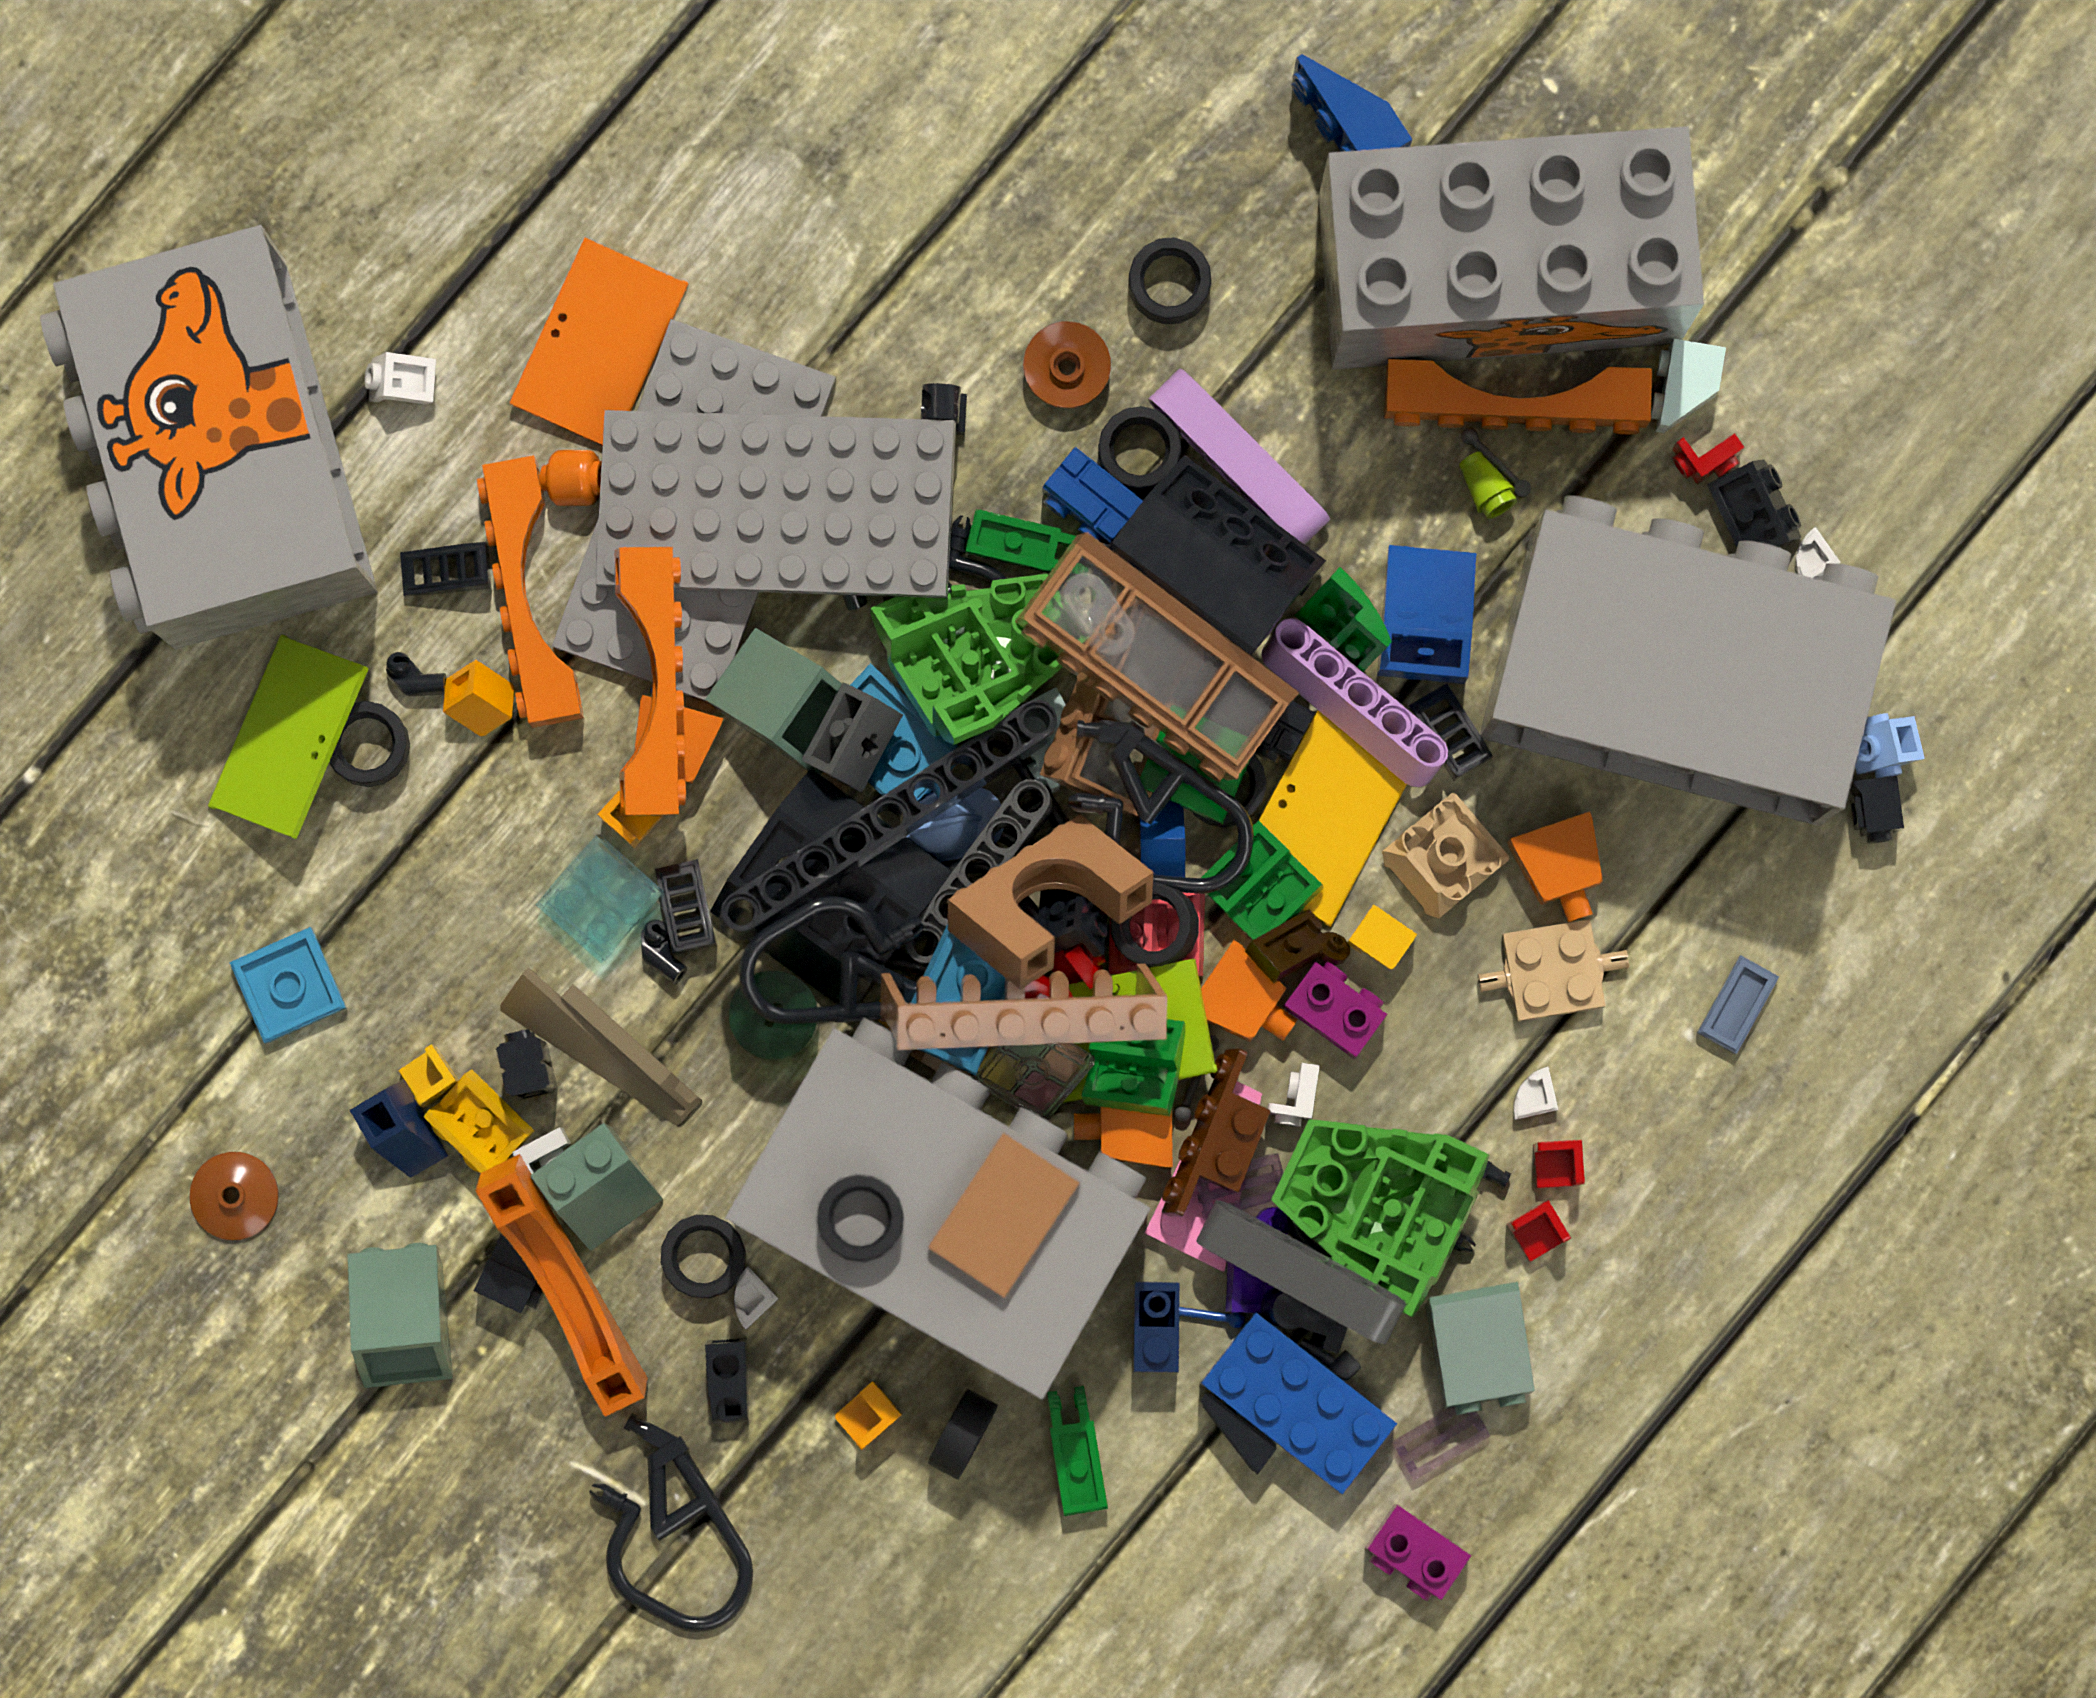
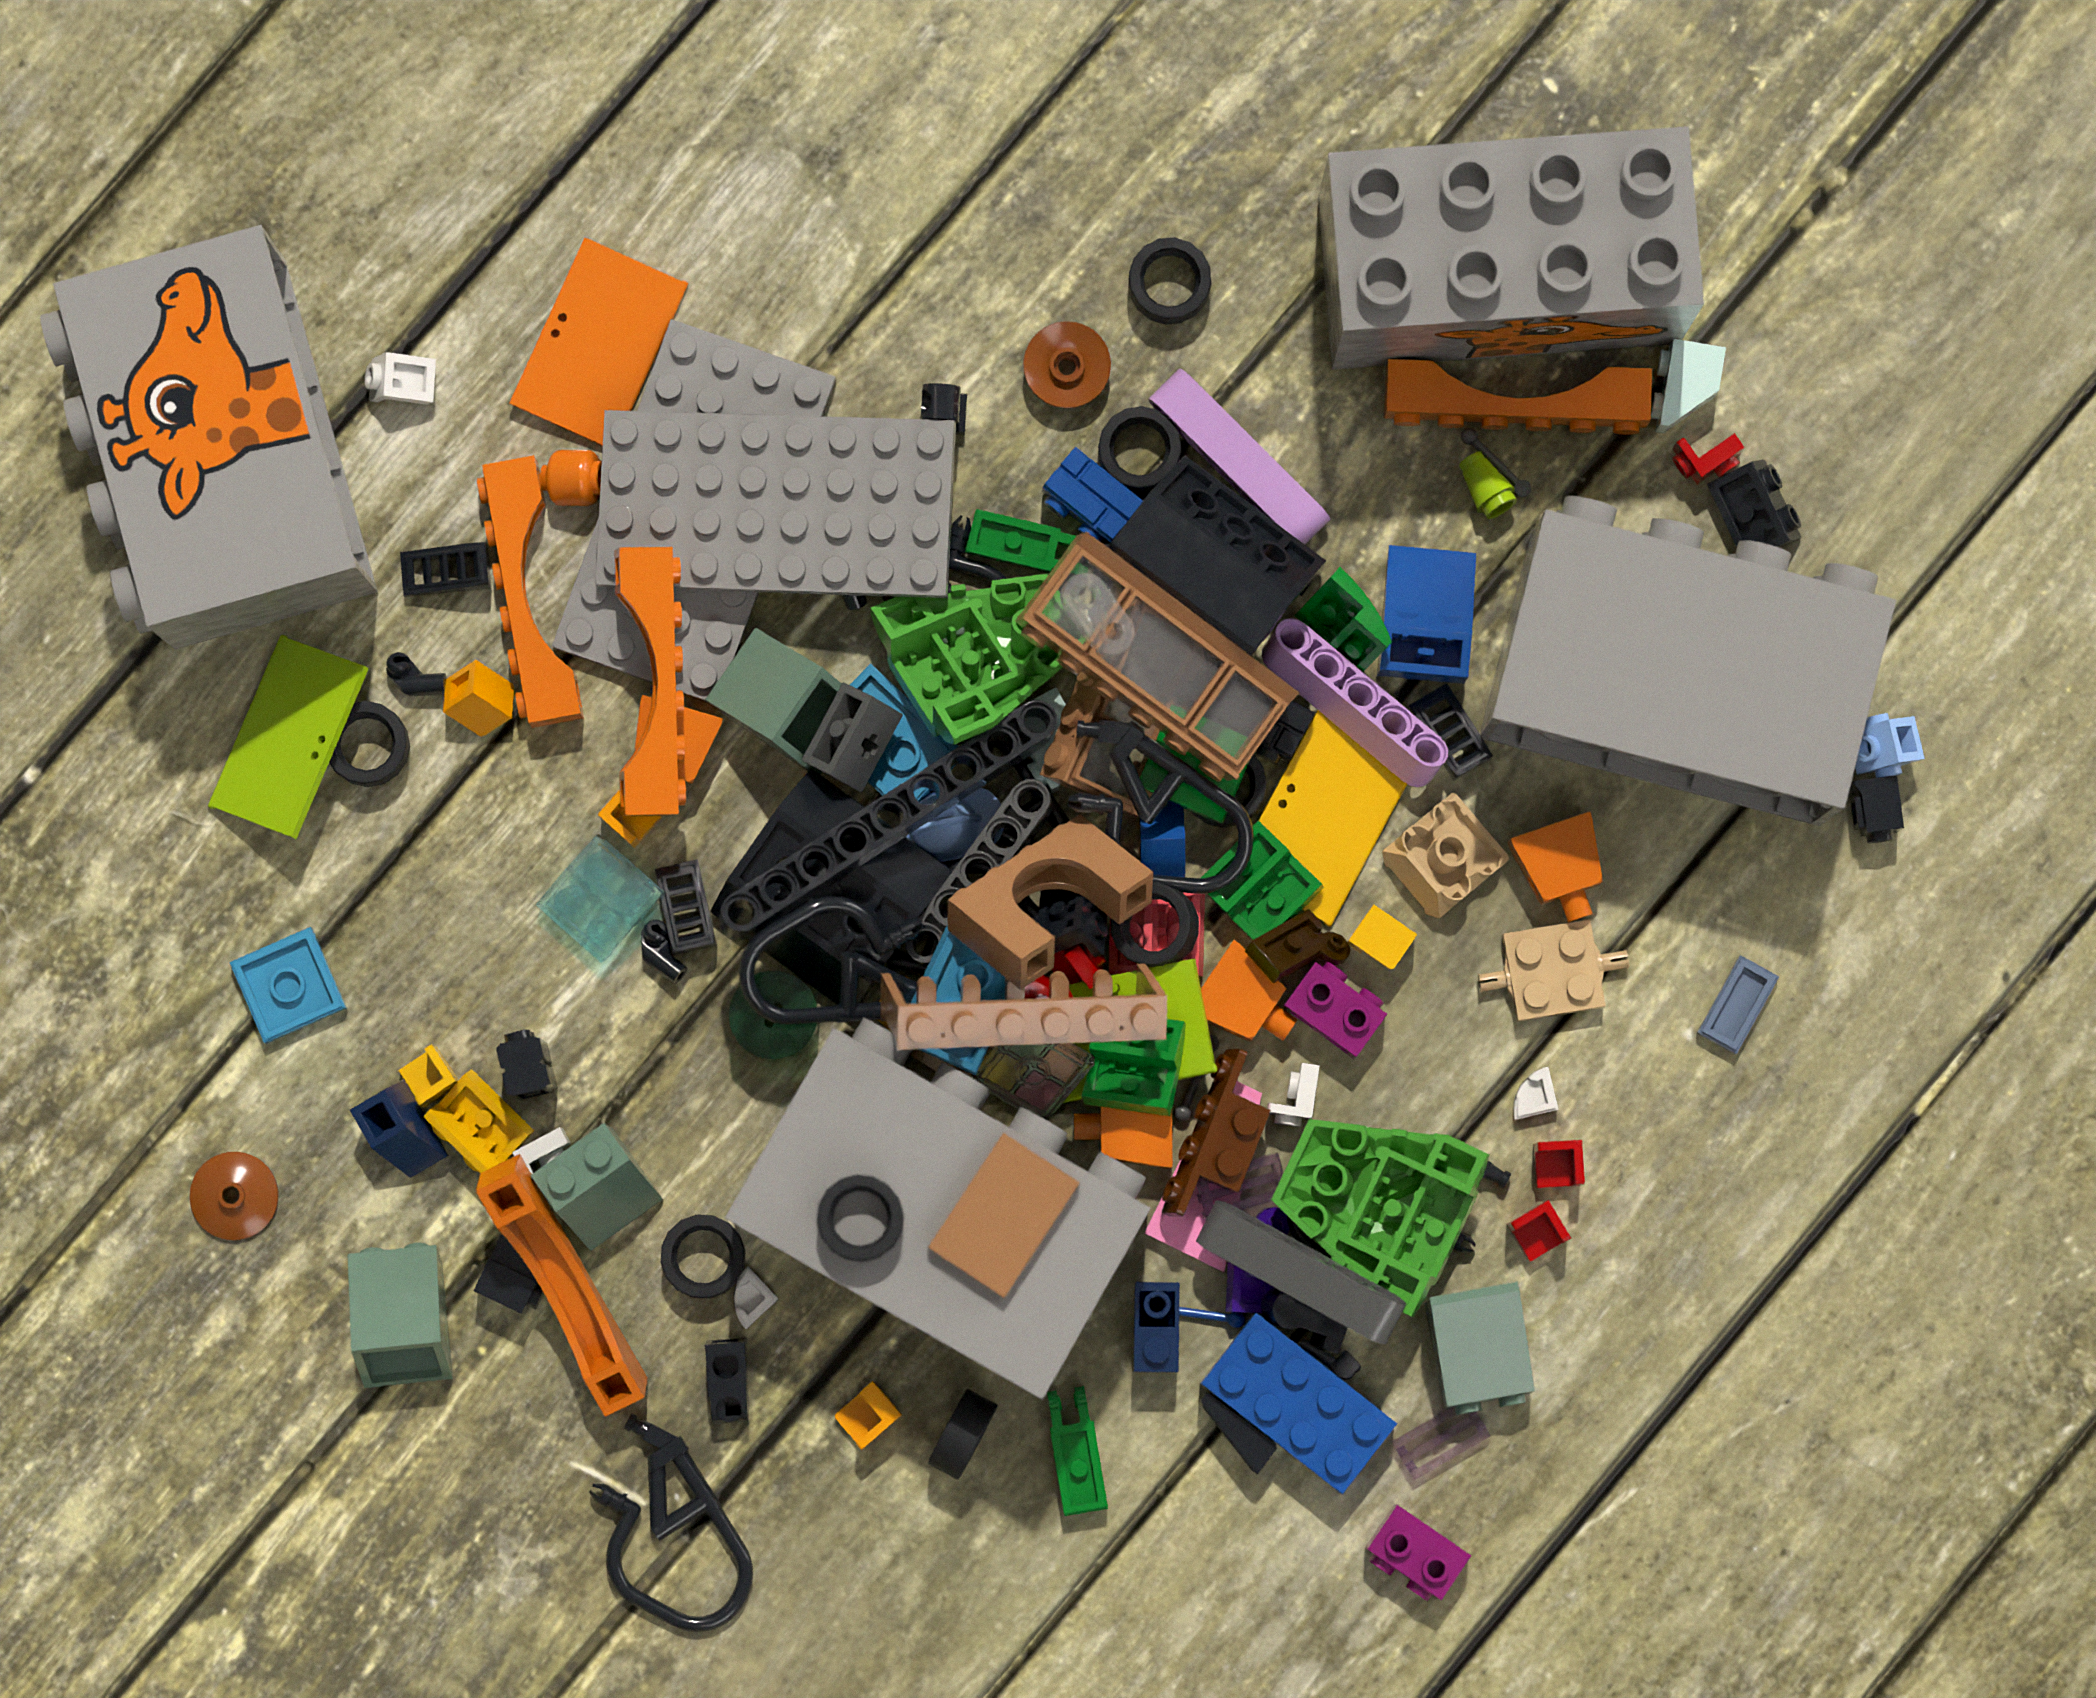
dark tan wedge [500,967,702,1125] -> none
blue slope [1291,54,1412,152] -> none
white tile [1795,527,1841,578] -> none

